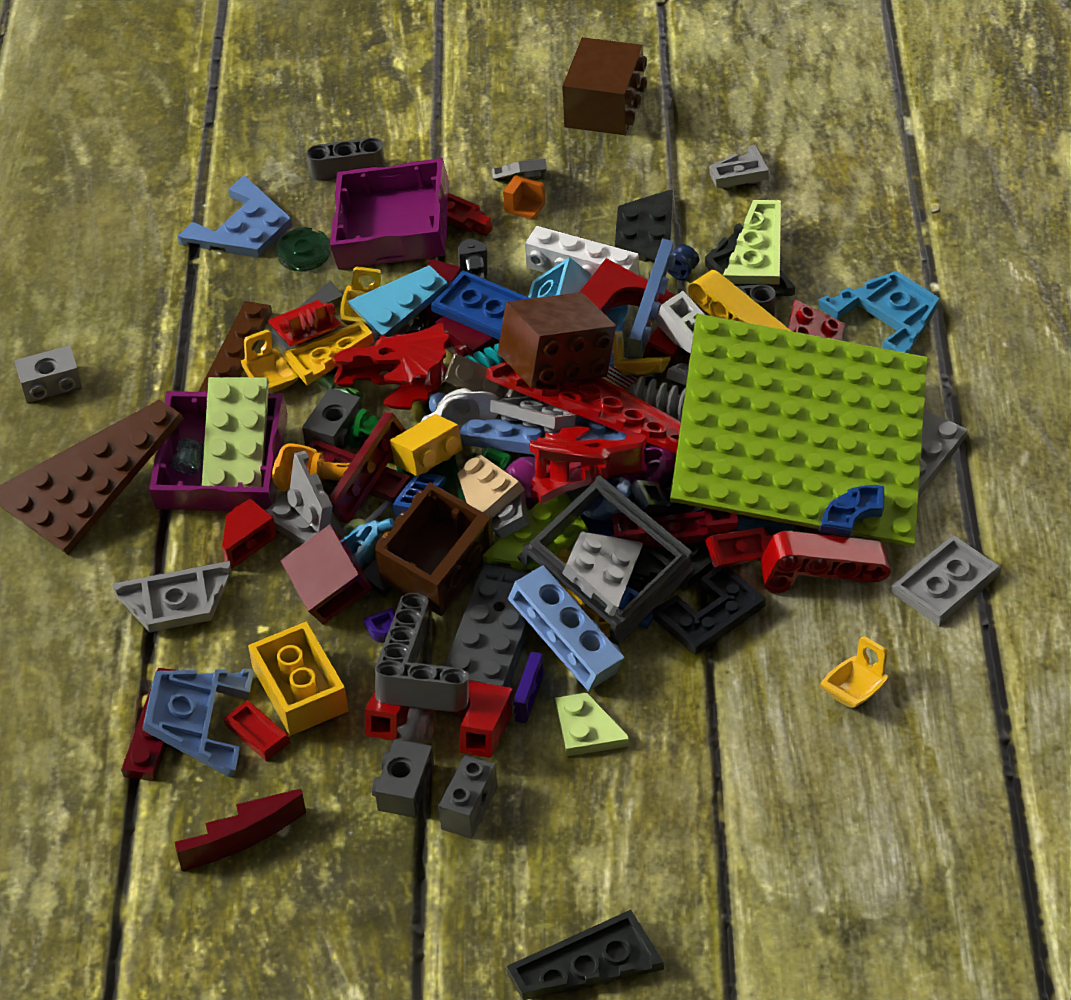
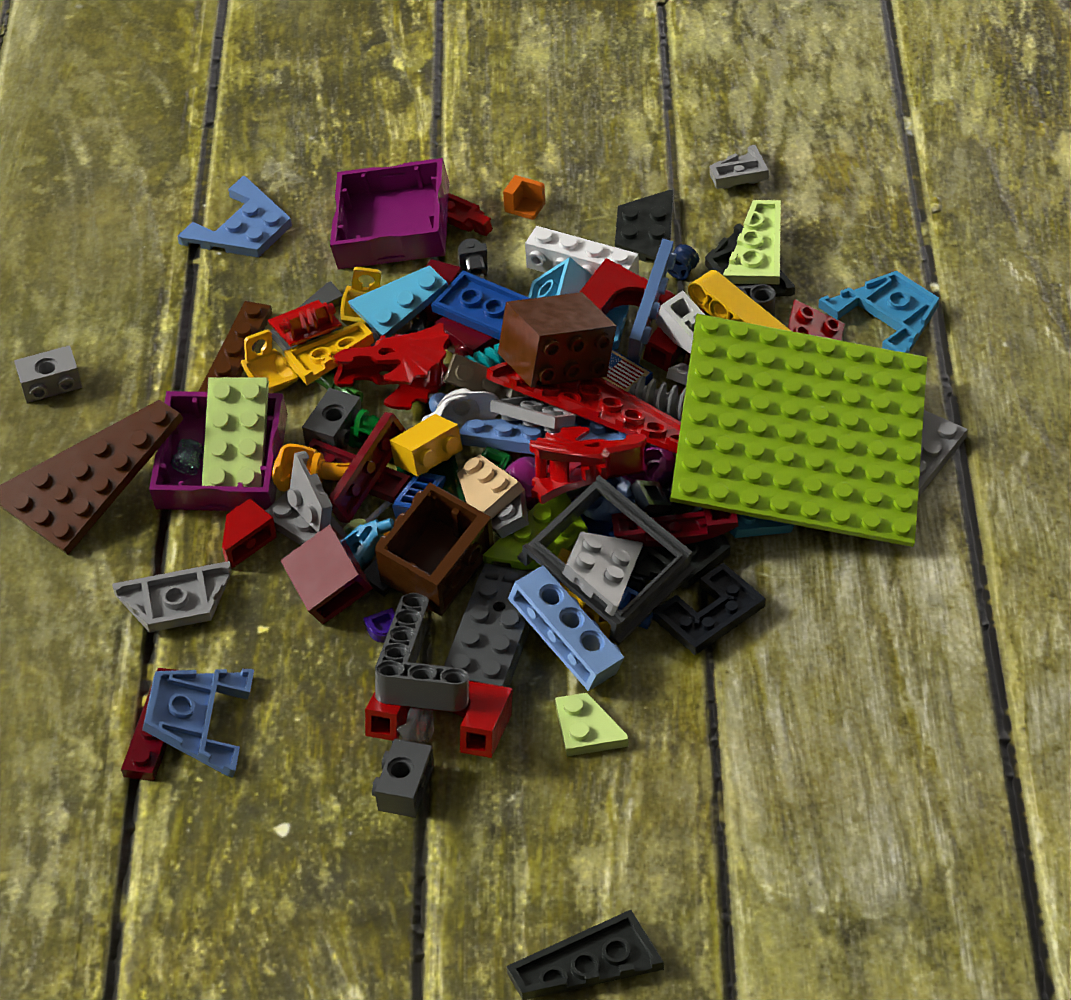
dark red slope [175,788,306,871] -> none
red tile [223,700,290,761] -> none
yellow brick [248,621,349,736] -> none
clear green tile [276,227,331,272] -> none
dark grey beam [306,138,385,180] -> none
dark grey brick [438,755,498,839] -> none
light grey wing [492,158,547,180] -> none
dark purple tile [513,652,544,723] -> none
reddish brown container [562,37,647,136] -> none
yellow piece [613,331,671,377] -> none
red hinge [706,527,775,569] -> none
red beam [760,531,891,593] -> none
blue tile [819,485,884,537] -> none
yellow piece [820,636,889,708] -> none
light grey tile [891,535,1001,626] -> none

